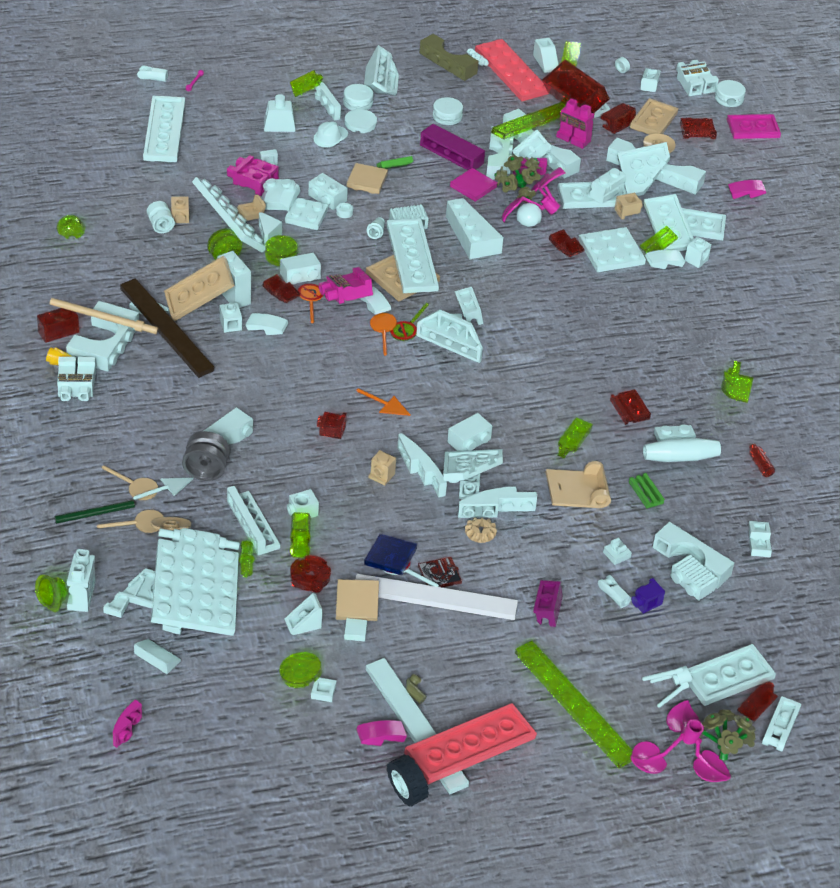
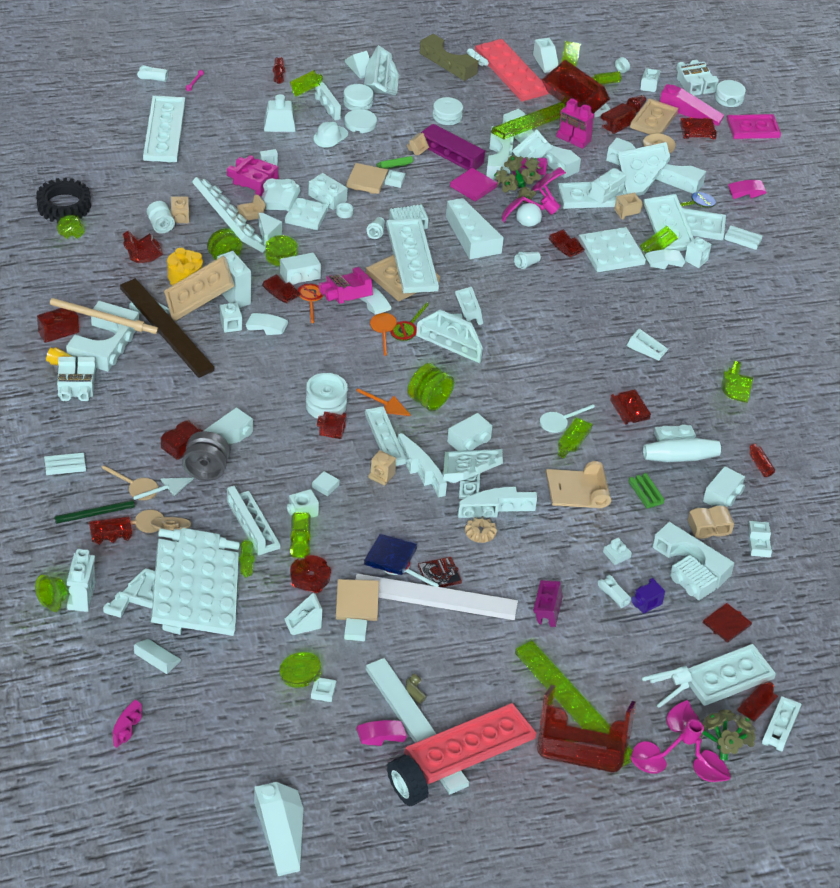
none -> black tyre [36,178,91,223]
none -> light aqua tile [44,453,86,475]
none -> clear red plate [89,517,132,545]
none -> clear red brick [123,230,163,263]
none -> clear red brick [161,420,203,460]
none -> yellow brick [167,248,203,286]
none -> light aqua wedge [254,782,304,876]
none -> clear red axle [273,57,285,84]
none -> light aqua wheel [306,373,348,420]
none -> light aqua tile [312,471,340,496]
none -> light aqua slope [345,51,370,79]
none -> light aqua plate [365,406,406,466]
none -> light aqua tile [385,170,406,188]
none -> tan tile [407,133,429,156]
none -> clear neon green wheel [407,363,454,411]
none -> light aqua cone [514,252,541,269]
none -> clear red windscreen [537,685,636,772]
none -> light aqua piece [540,404,595,433]
none -> clear neon green cylinder [590,71,621,85]
none -> clear red cone [626,95,646,113]
none -> light aqua slope [626,329,668,360]
none -> dark pink wedge [660,84,724,126]
none -> piece [680,192,716,208]
none -> tan brick [687,506,734,539]
none -> light aqua brick [703,467,745,507]
none -> clear red piece [703,603,752,643]
none -> light aqua tile [724,226,763,250]

